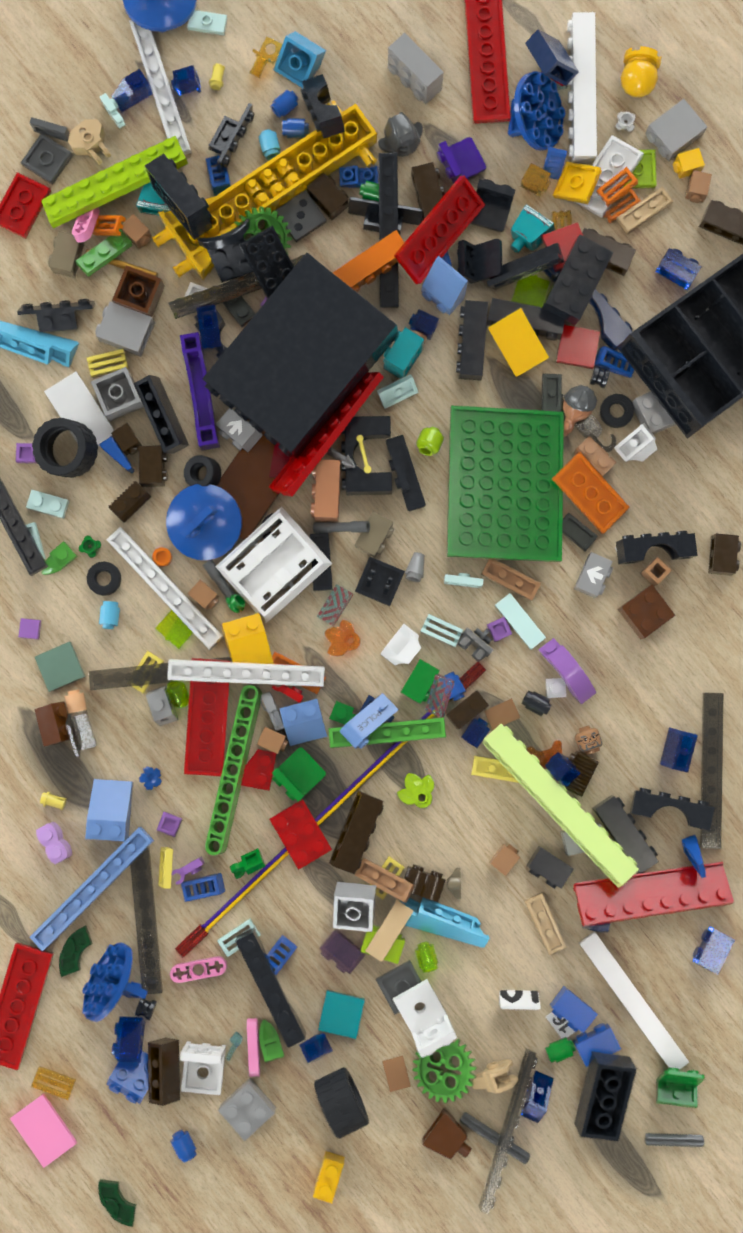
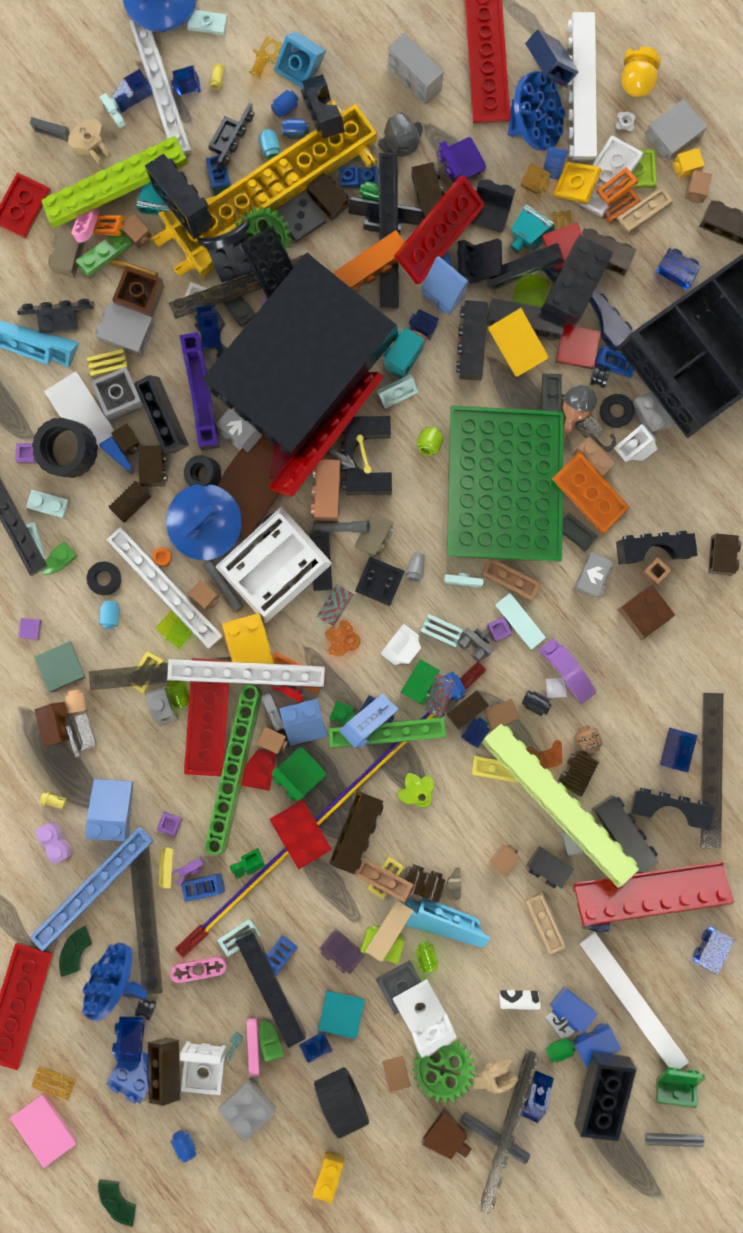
dark grey tile [20,133,73,185] -> none
green plate [79,535,101,558] -> none
blue plant [139,766,162,790] -> none
green plate [226,594,245,614] -> none
light grey brick [333,882,376,932] -> none
black bracket [386,435,426,512] -> none
clear blue brick [545,752,580,787] -> none
blue slope [682,835,706,878] -> none

